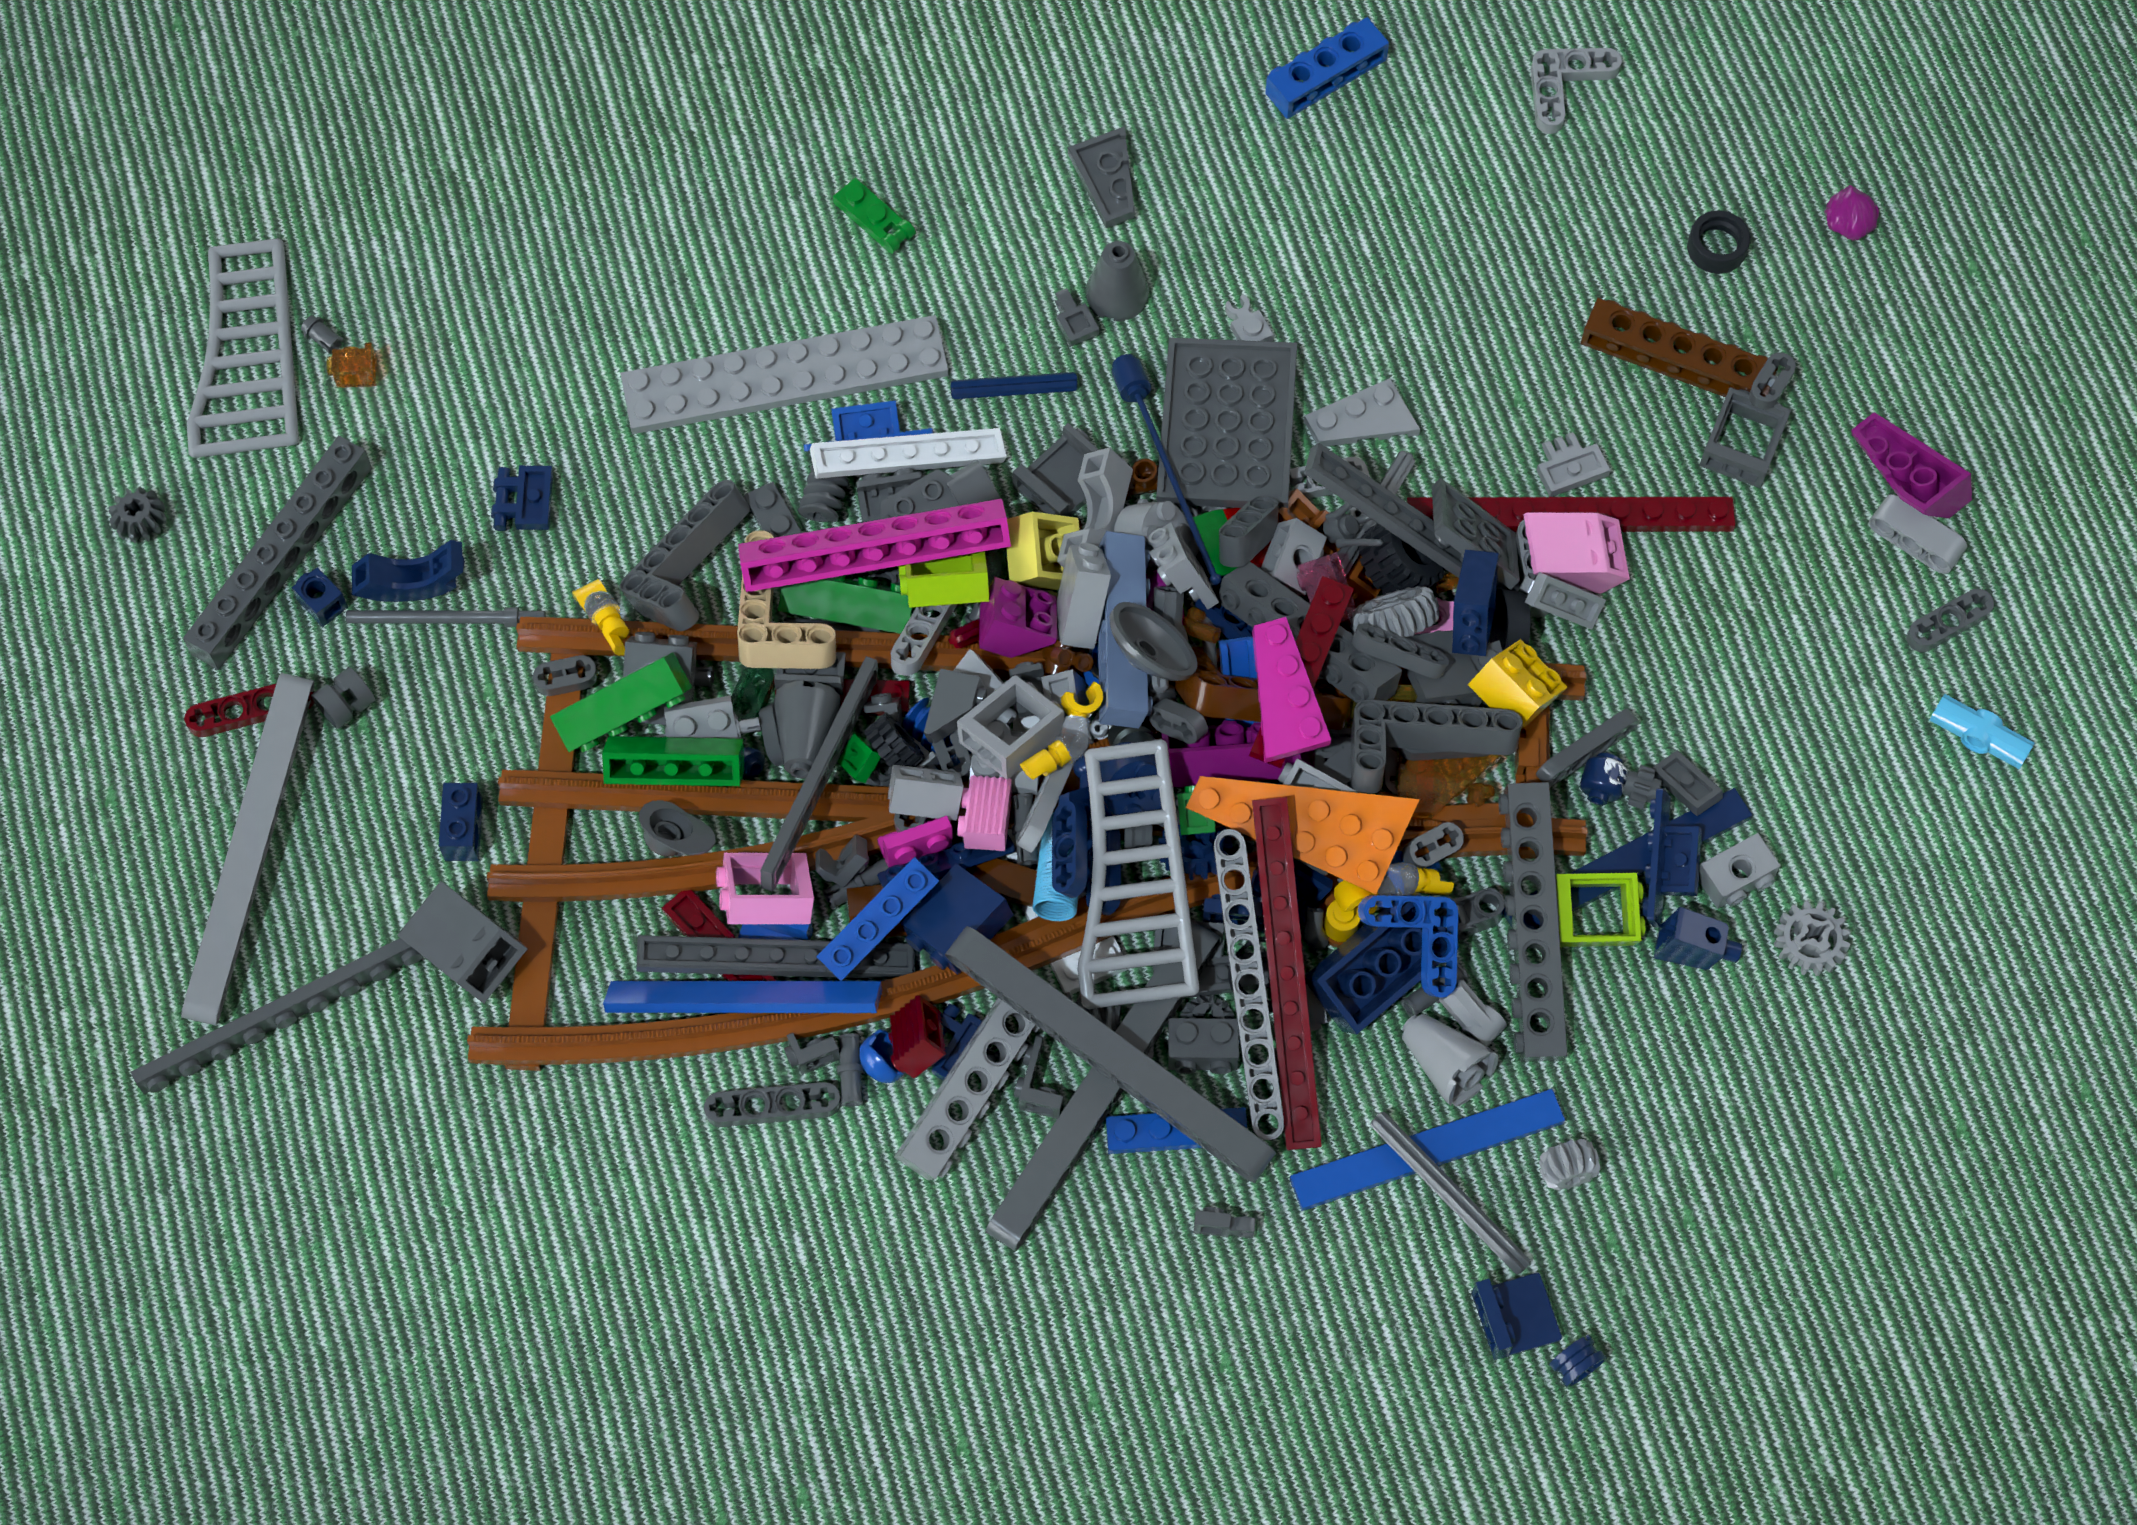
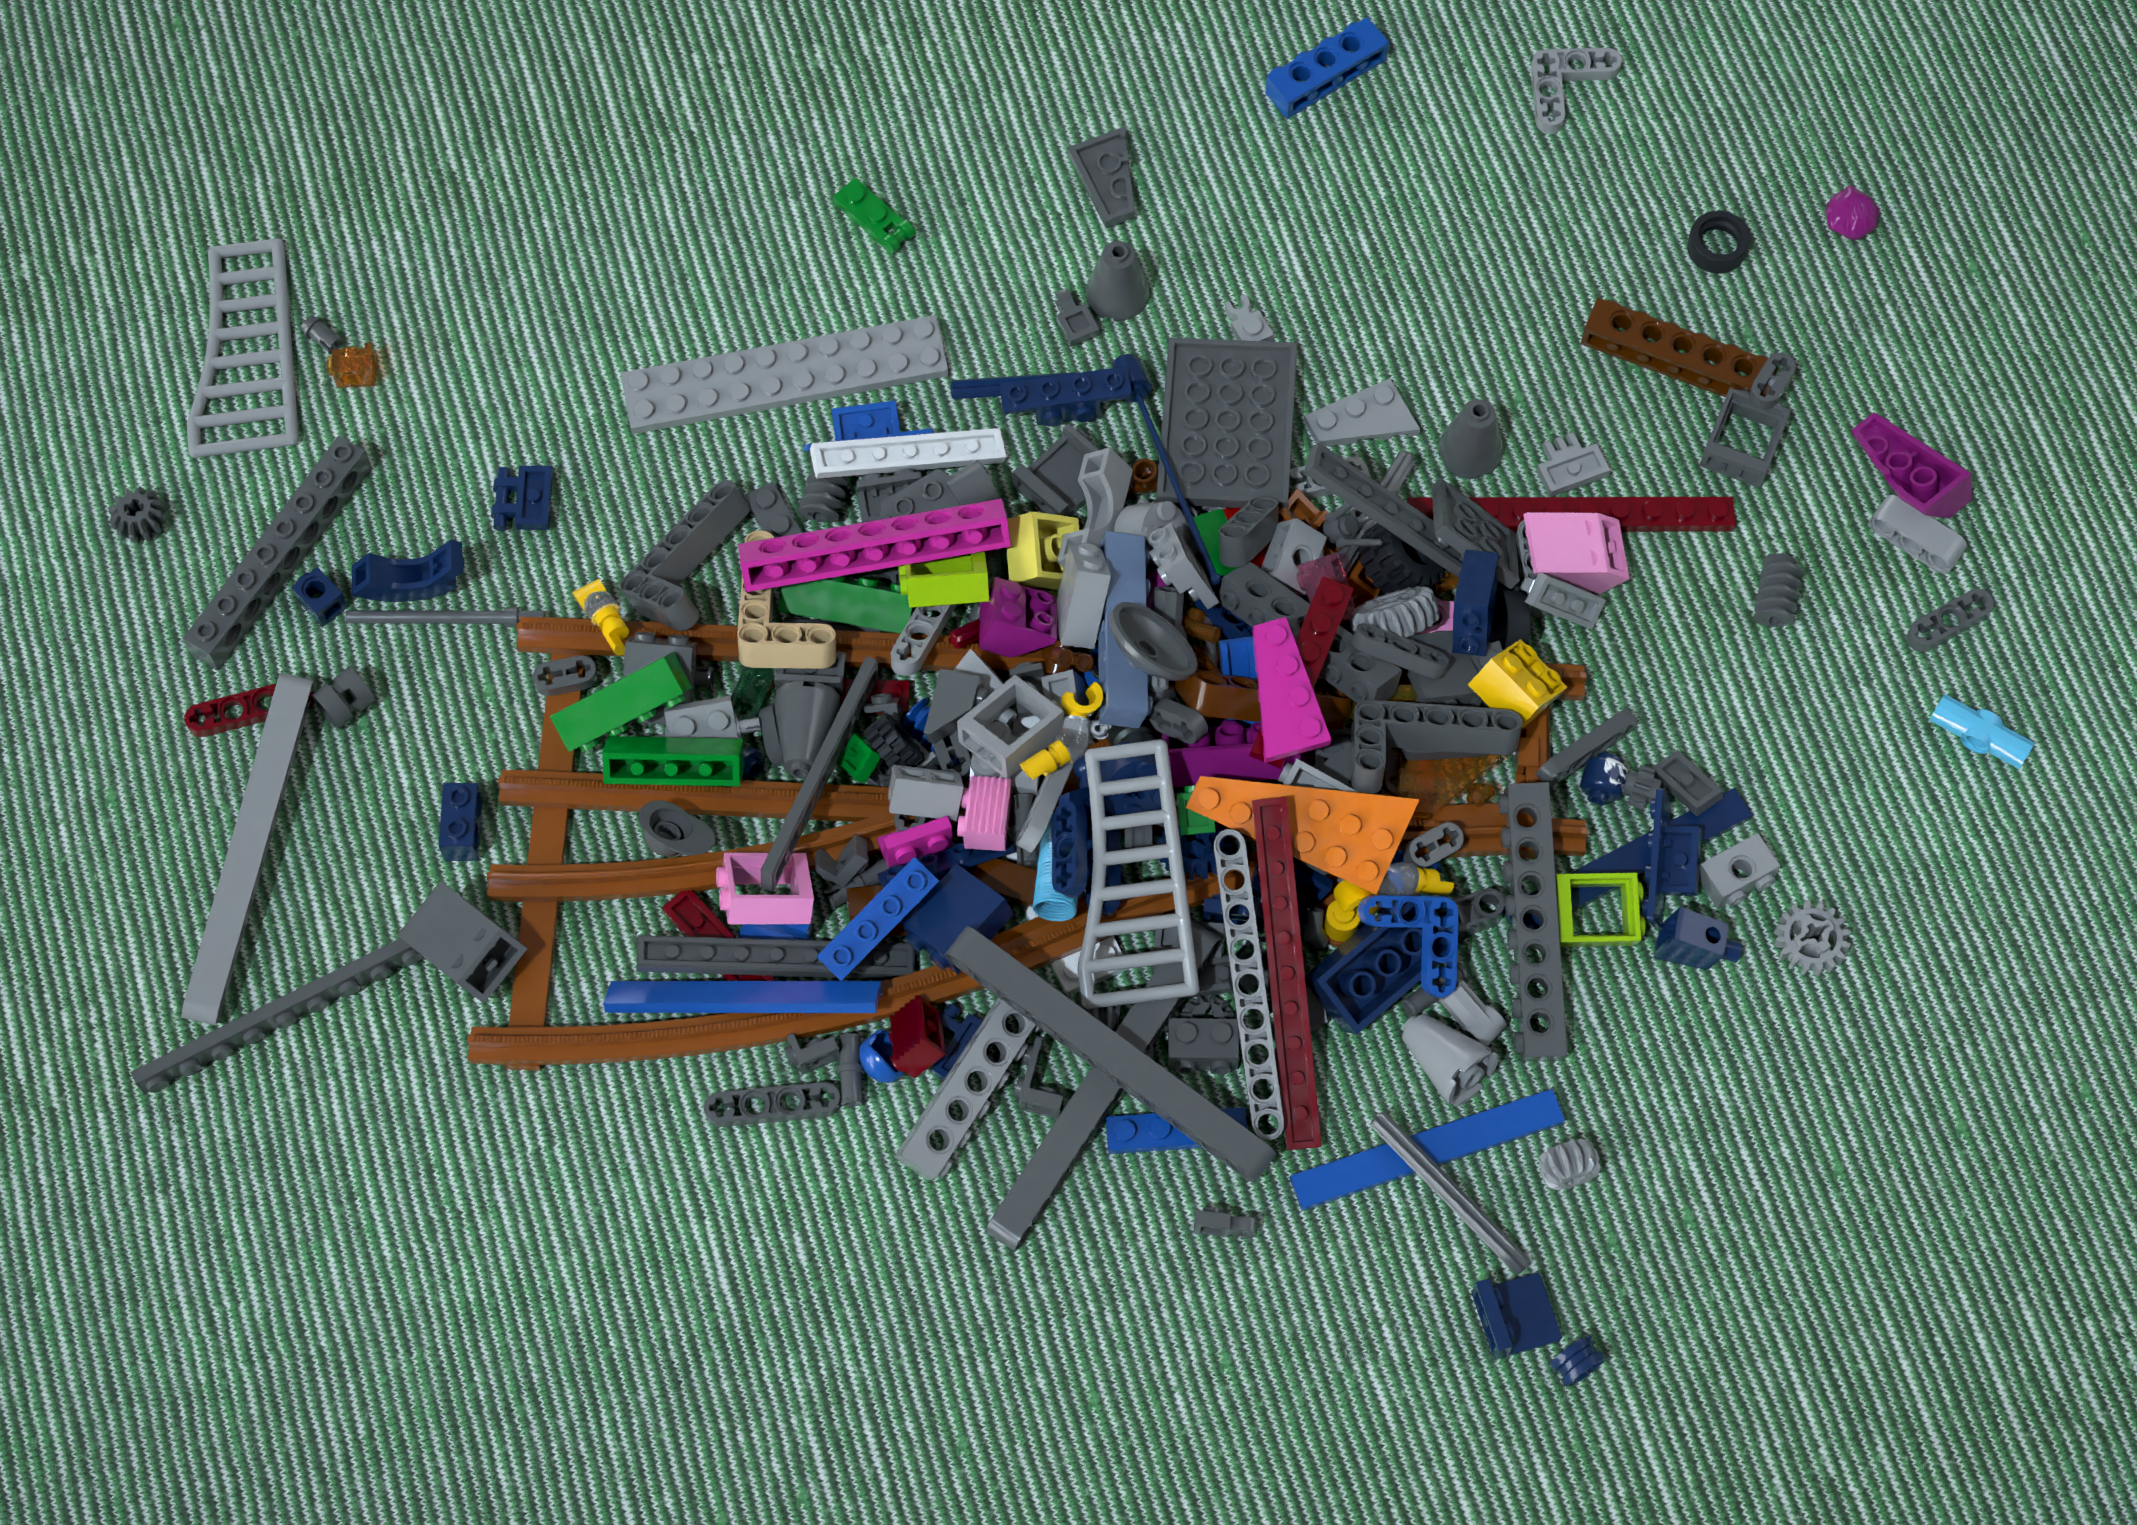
none -> dark blue bracket [1000,367,1132,426]
none -> dark grey cone [1438,399,1503,479]
none -> dark grey piece [1753,553,1804,627]

